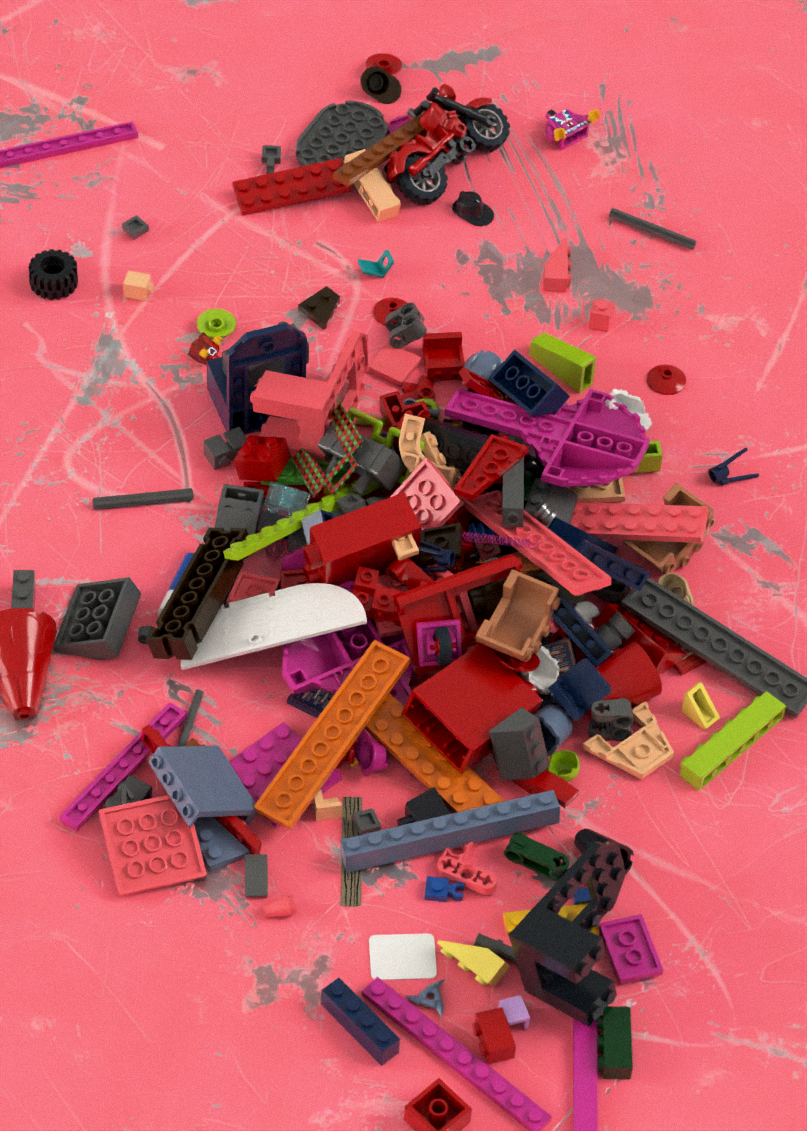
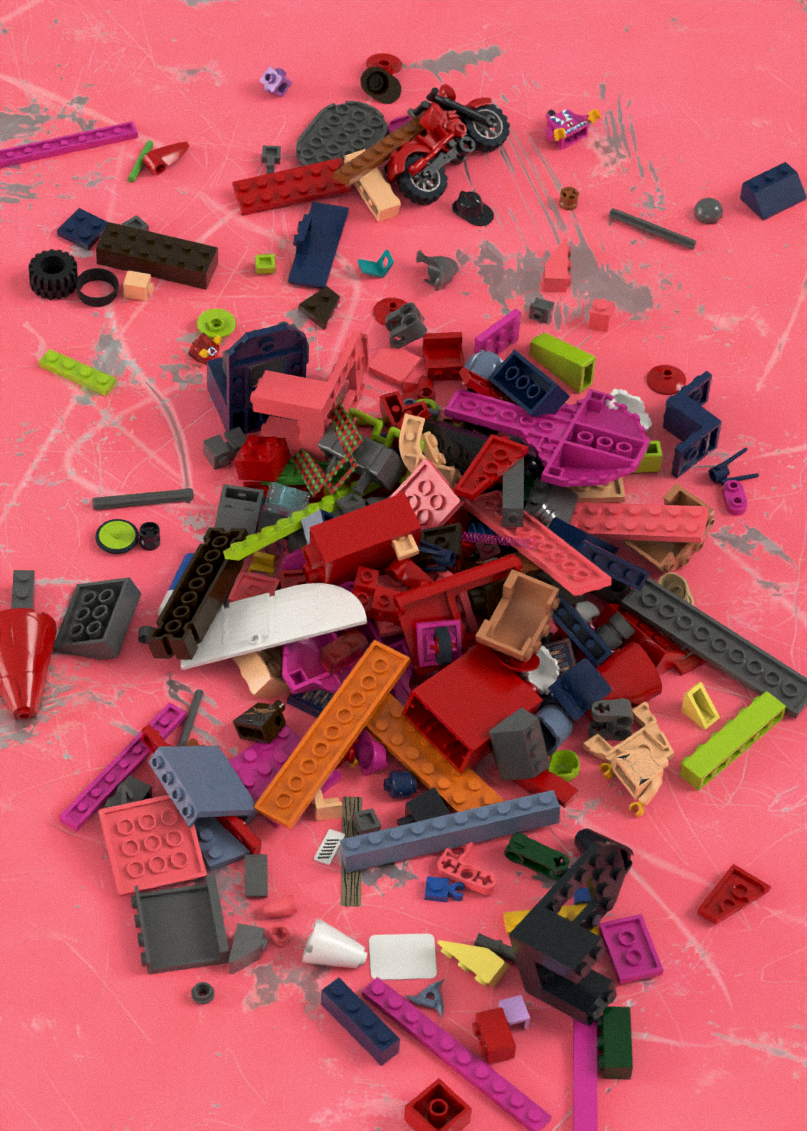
none -> lime plate [39,349,117,396]
none -> dark blue plate [57,208,108,250]
none -> black tyre [76,268,118,307]
none -> lime wheel [95,519,139,554]
none -> dark brown brick [96,222,218,290]
none -> bright green bar [128,140,154,183]
none -> dark grey panel [131,875,229,975]
none -> black wheel [139,522,160,551]
none -> red piece [143,141,189,175]
none -> dark grey plate [191,982,214,1004]
none -> flat silver slope [228,923,268,974]
none -> light nougat slope [232,646,290,699]
none -> dark brown torso [233,700,286,744]
none -> yellow piece [248,551,275,578]
none -> lime plate [255,254,275,274]
none -> medium lavender brick [259,66,293,97]
none -> coral bush [270,924,290,947]
none -> dark blue bracket [288,202,349,289]
none -> white cone [302,918,367,968]
none -> white sticker [314,829,345,865]
none -> clear red brick [318,627,368,676]
none -> dark blue head [383,771,417,799]
none -> dark grey piece [416,250,459,291]
none -> dark pink plate [474,308,521,355]
none -> dark grey bracket [529,297,555,323]
none -> dark orange wheel [559,187,579,211]
none -> light nougat torso [600,749,668,818]
none -> dark blue bracket [663,371,722,478]
none -> dark grey hair [694,197,723,224]
none -> red wing [697,864,771,925]
none -> dark pink plate [722,480,747,516]
none -> dark blue slope [740,162,807,221]

